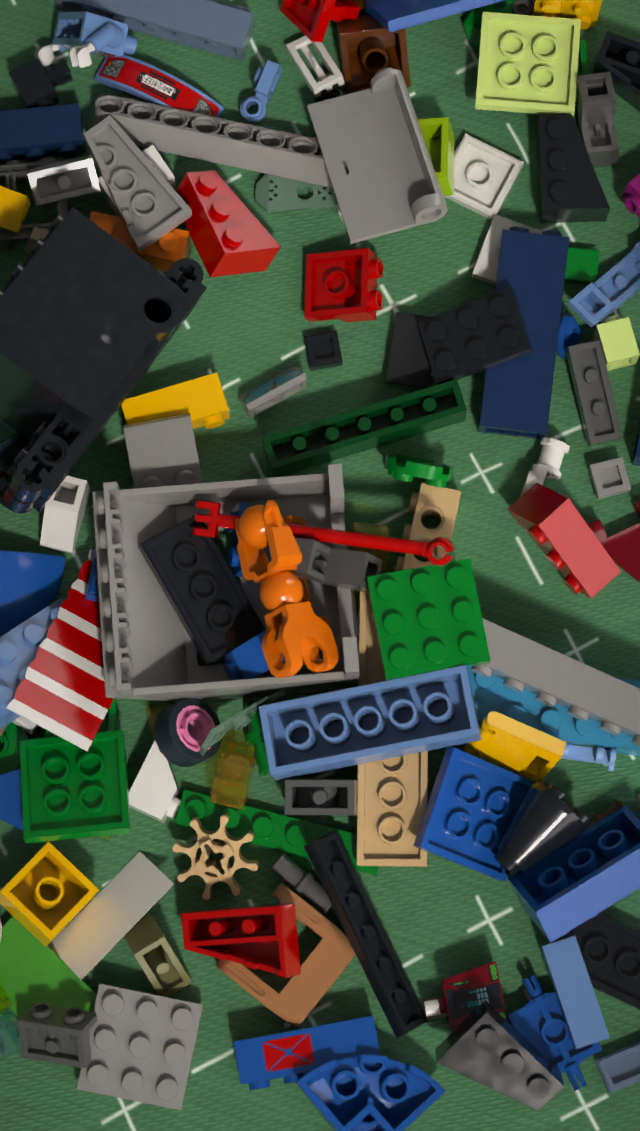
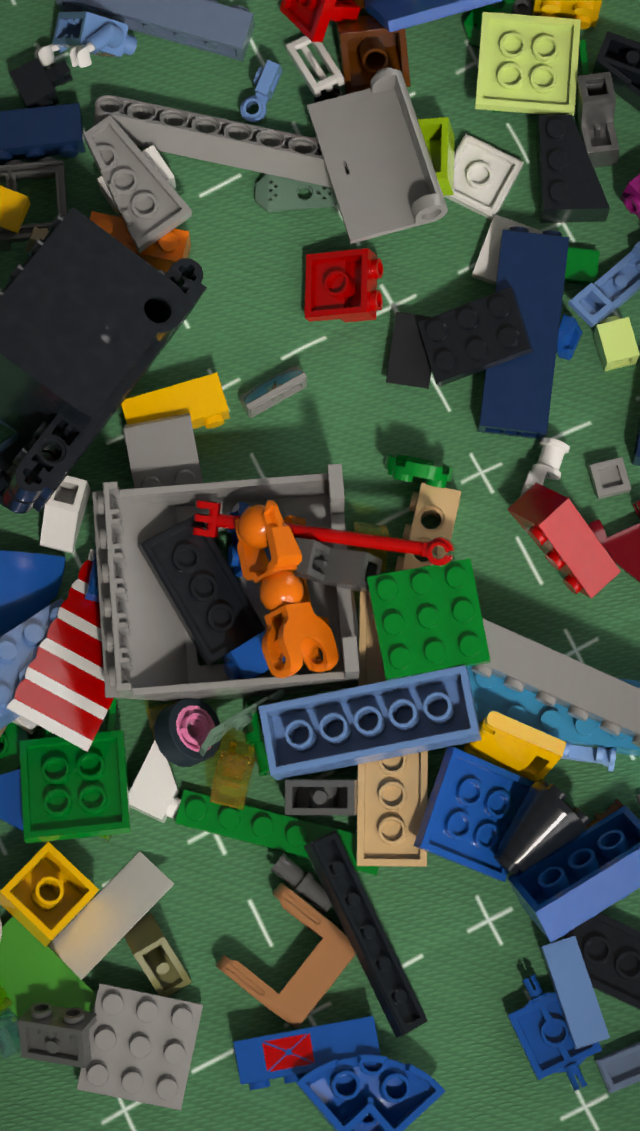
light grey slope [27,155,100,206] -> none
slope [94,55,224,118] -> none
tan gear [172,812,259,900] -> none
red wedge [176,170,281,277] -> none
red wedge [181,903,301,978] -> none
dark green brick [262,379,467,478] -> none
black tile [304,331,343,371] -> none
torso [423,962,507,1031] -> none
black wedge [435,1000,564,1111] -> none
dark grey plate [565,340,623,446] -> none

